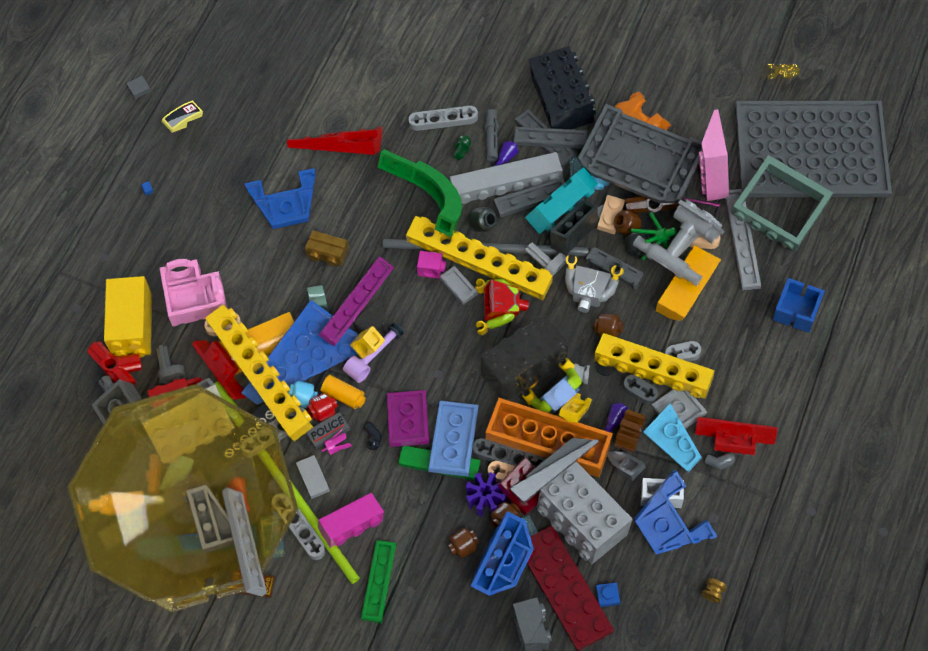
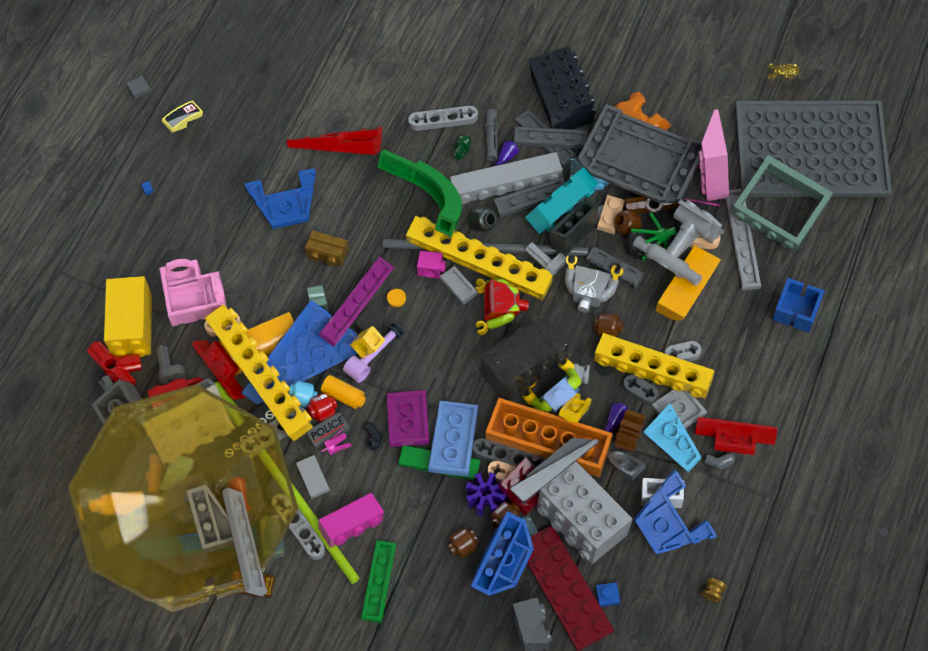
none -> light orange piece [387,289,406,307]

